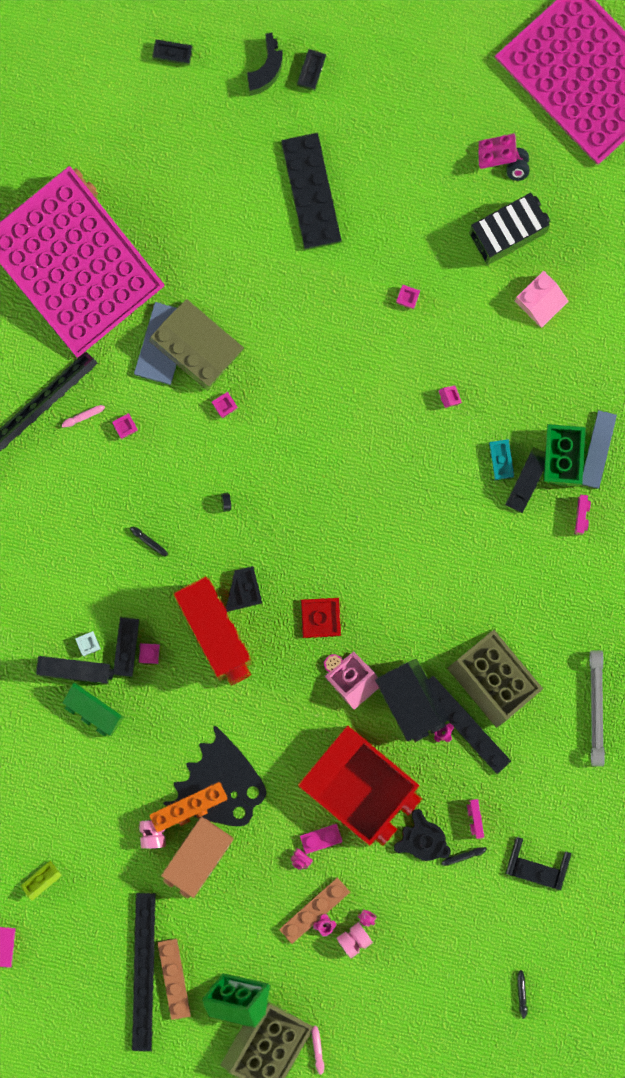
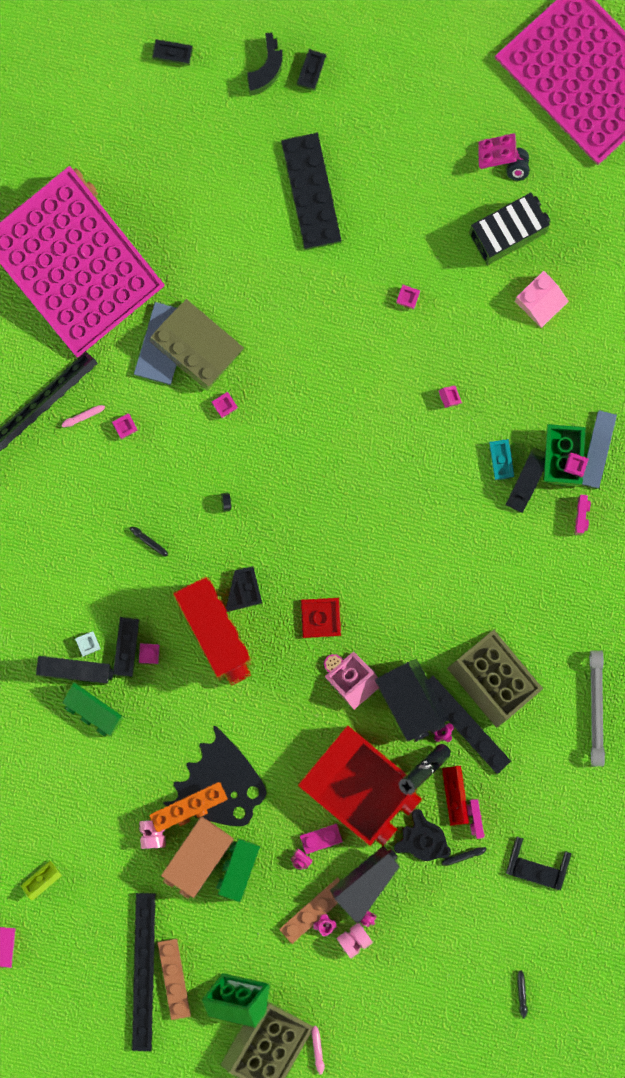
none -> green slope [216,838,261,903]
none -> black slope [330,845,400,924]
none -> black piece [399,744,451,795]
none -> red plate [442,765,469,826]
none -> dark pink tile [564,453,589,478]

